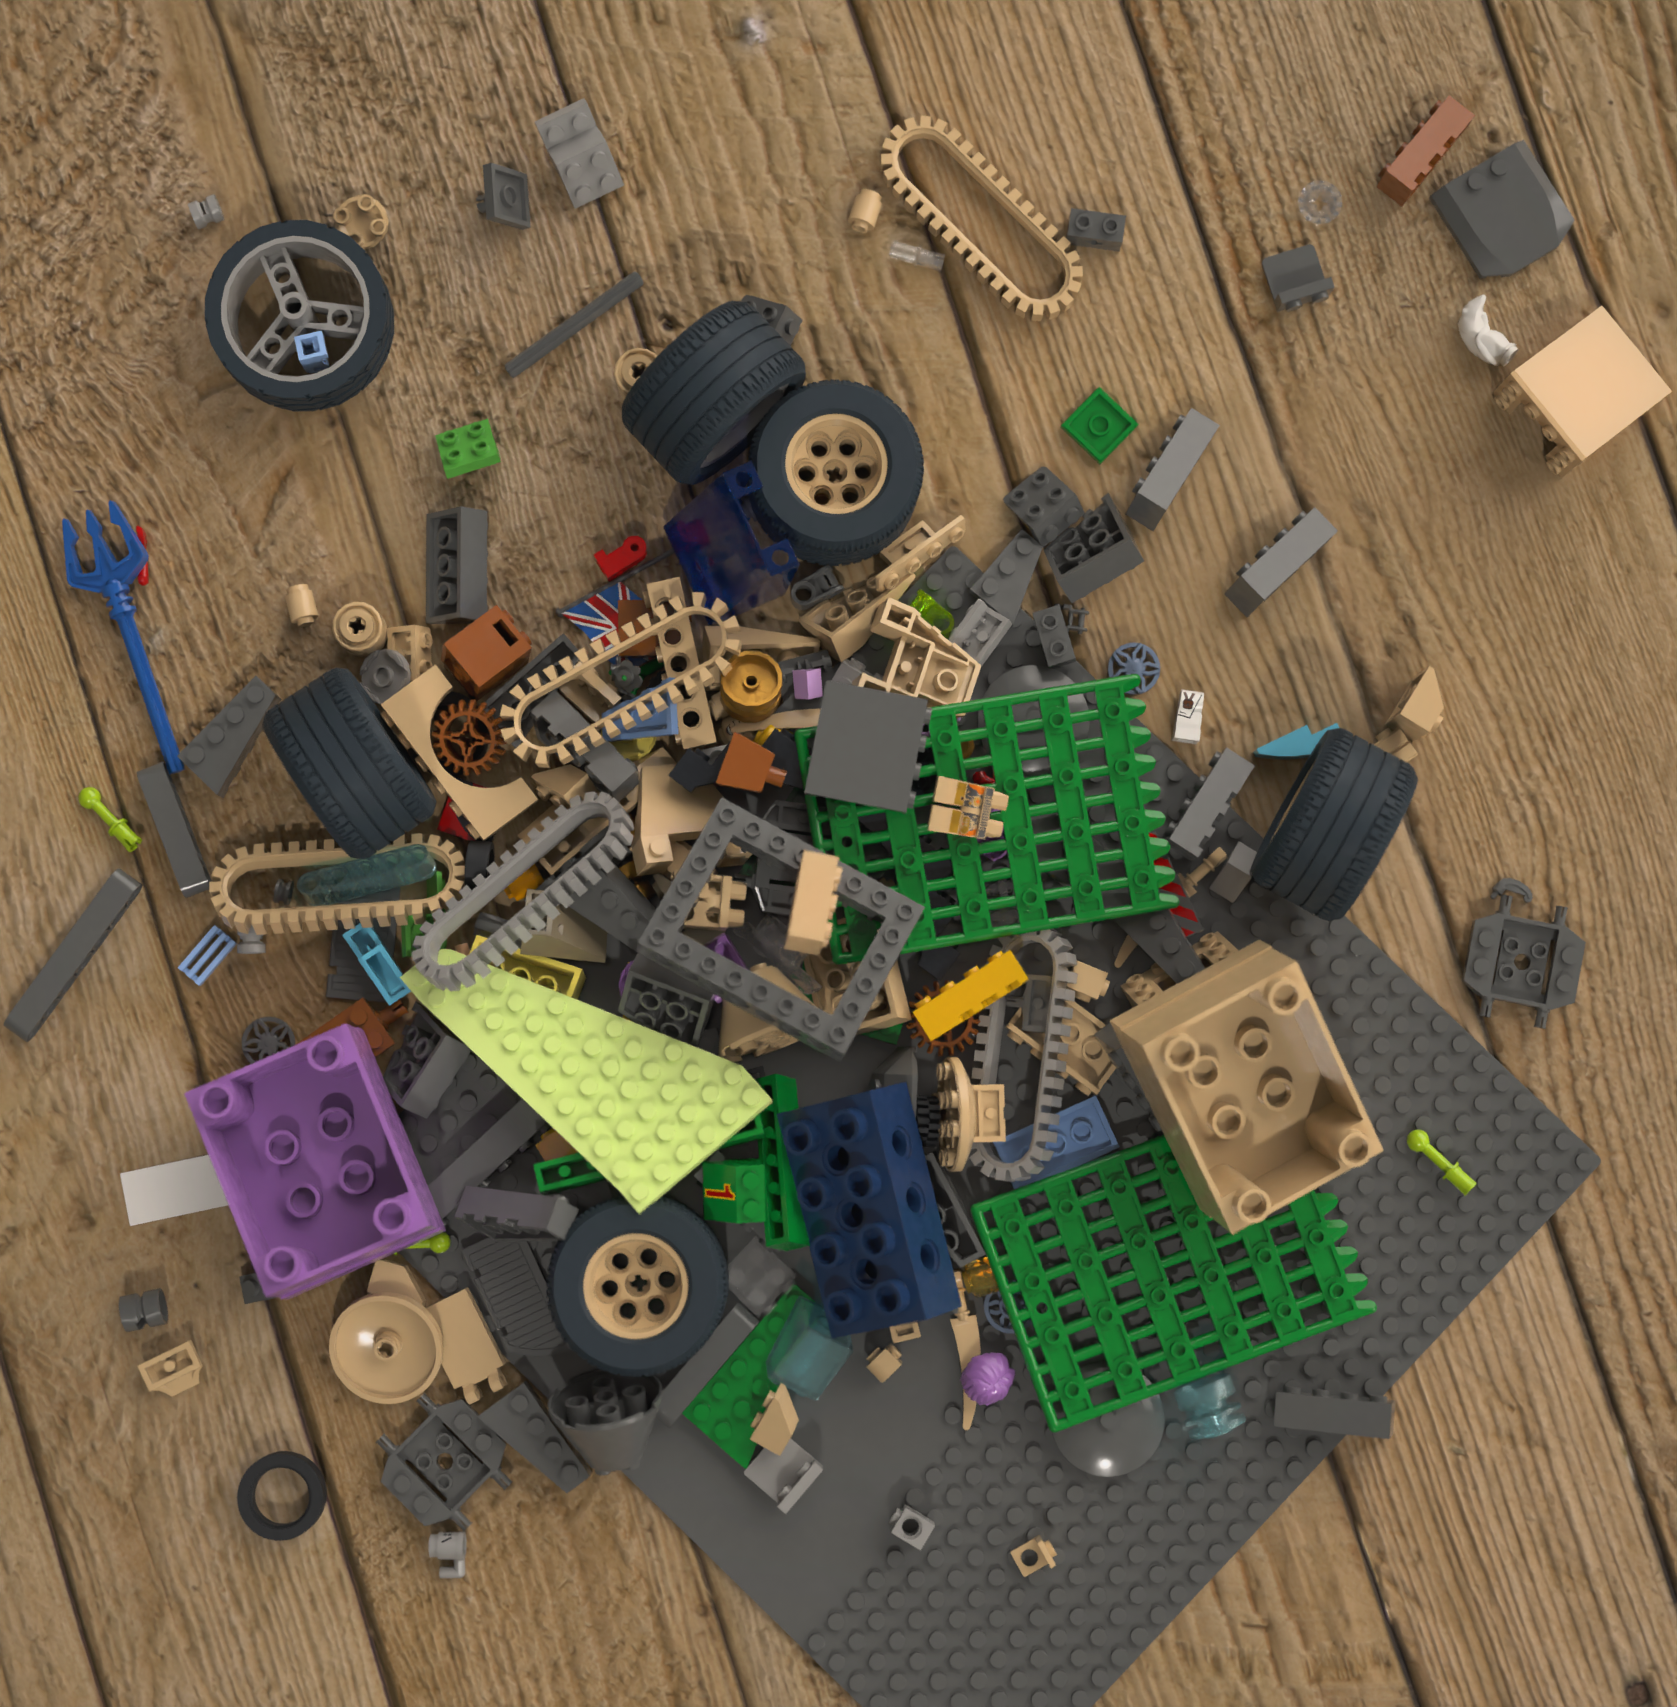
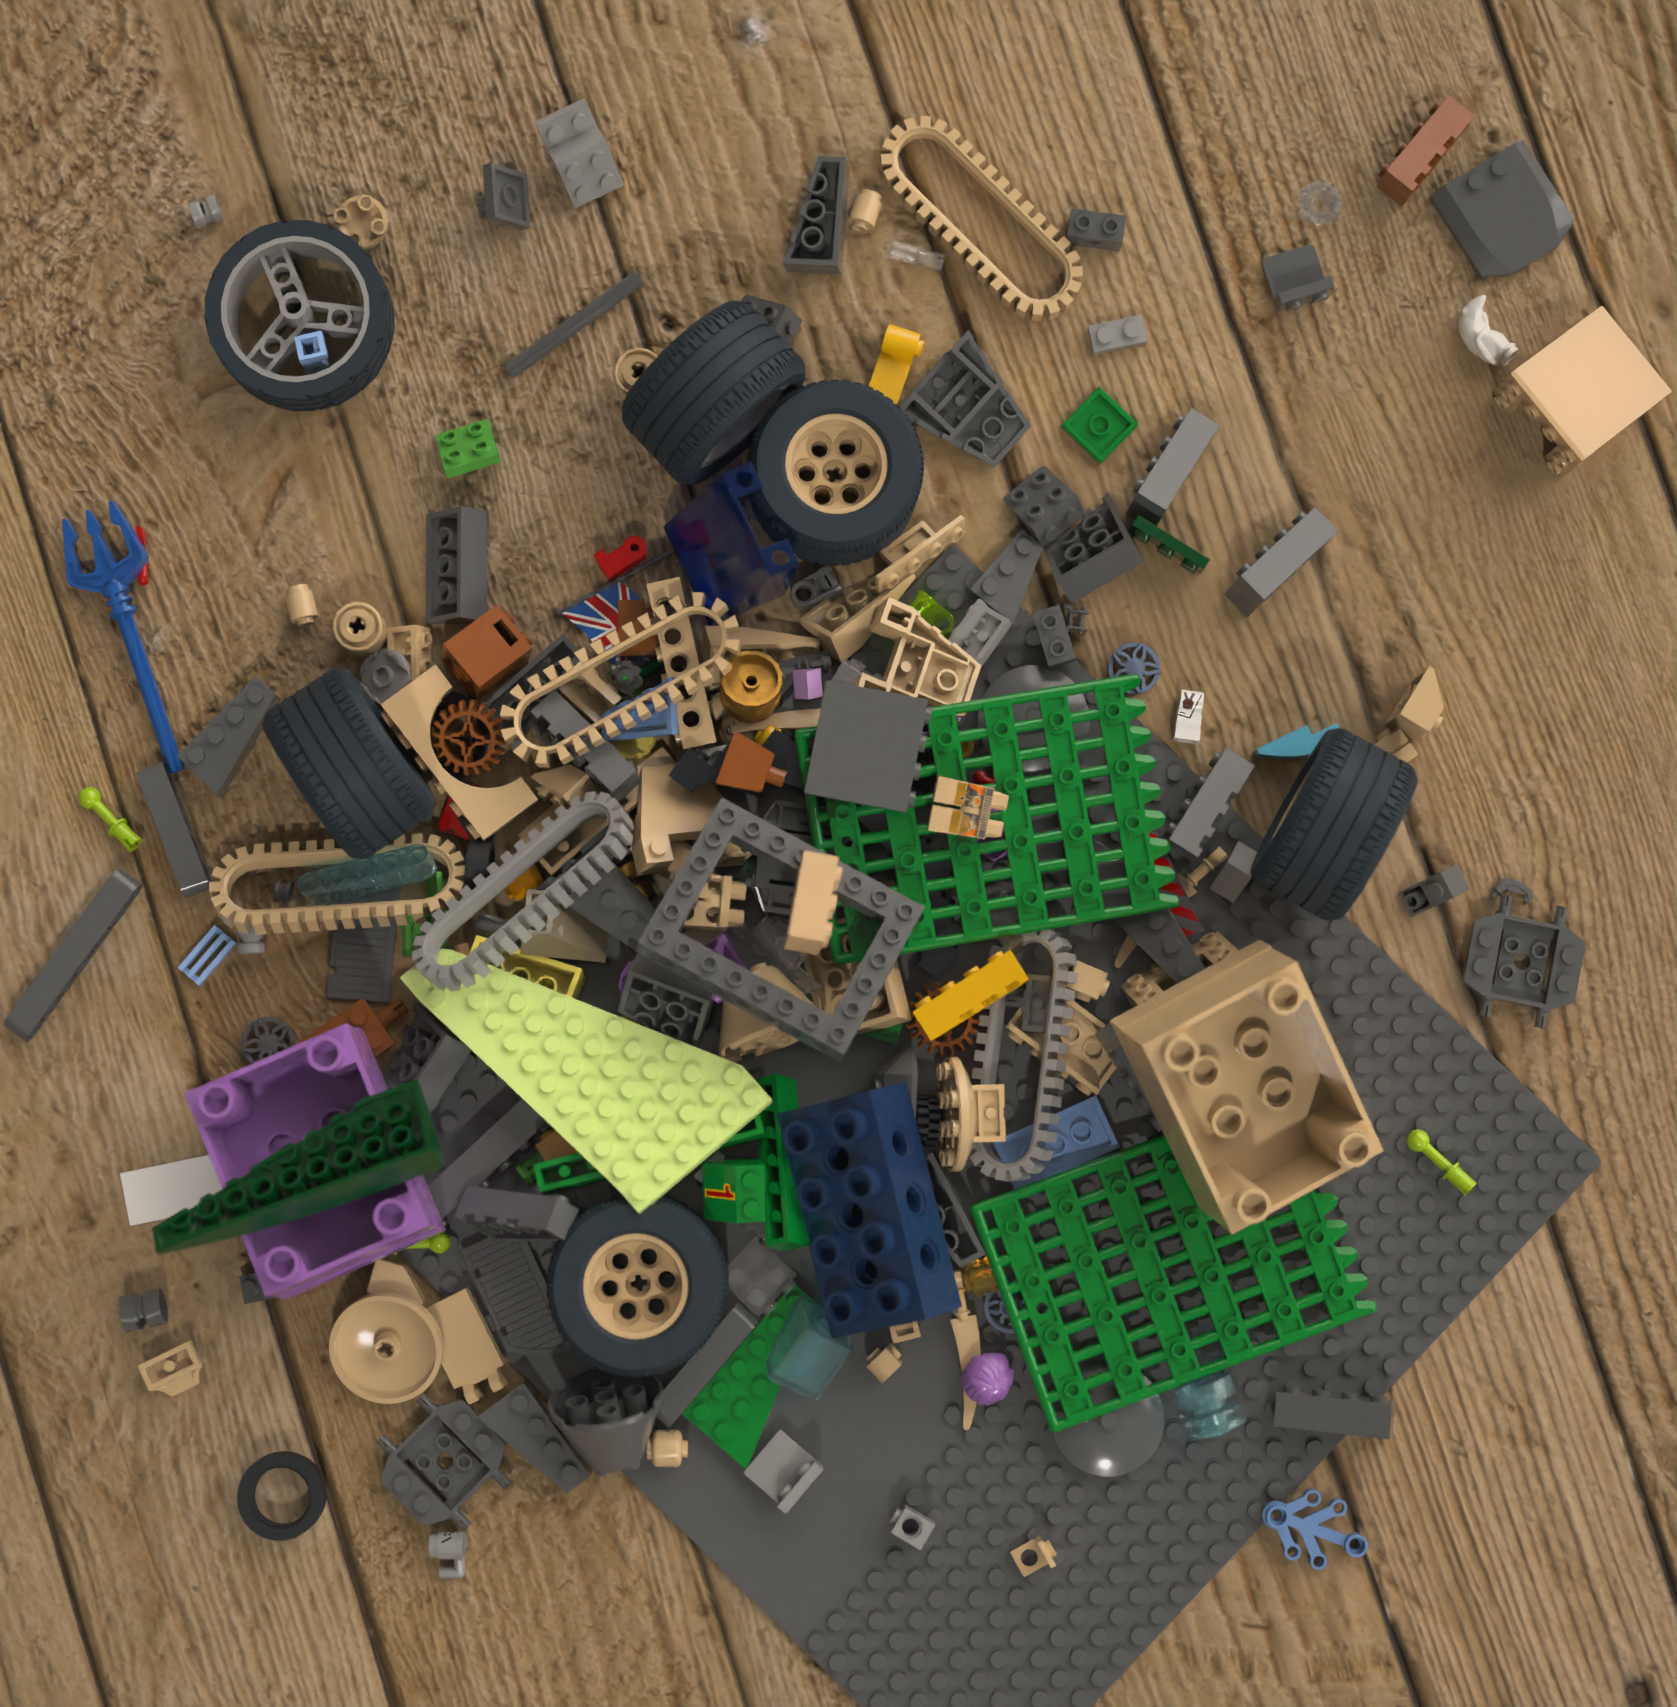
medium azure slope [342,923,411,1006] -> none
tan slope [750,1383,799,1456] -> none
none -> dark green wedge [152,1079,445,1255]
none -> bright green bush [515,1150,545,1186]
none -> tan head [647,1430,688,1467]
none -> dark grey wedge [782,156,850,275]
none -> yellow door [869,324,925,404]
none -> dark grey wedge [899,330,1031,467]
none -> light grey plate [1087,315,1148,355]
none -> dark green plate [1130,515,1210,574]
none -> medium blue plant [1262,1488,1368,1570]
none -> dark grey slope [1398,864,1470,918]

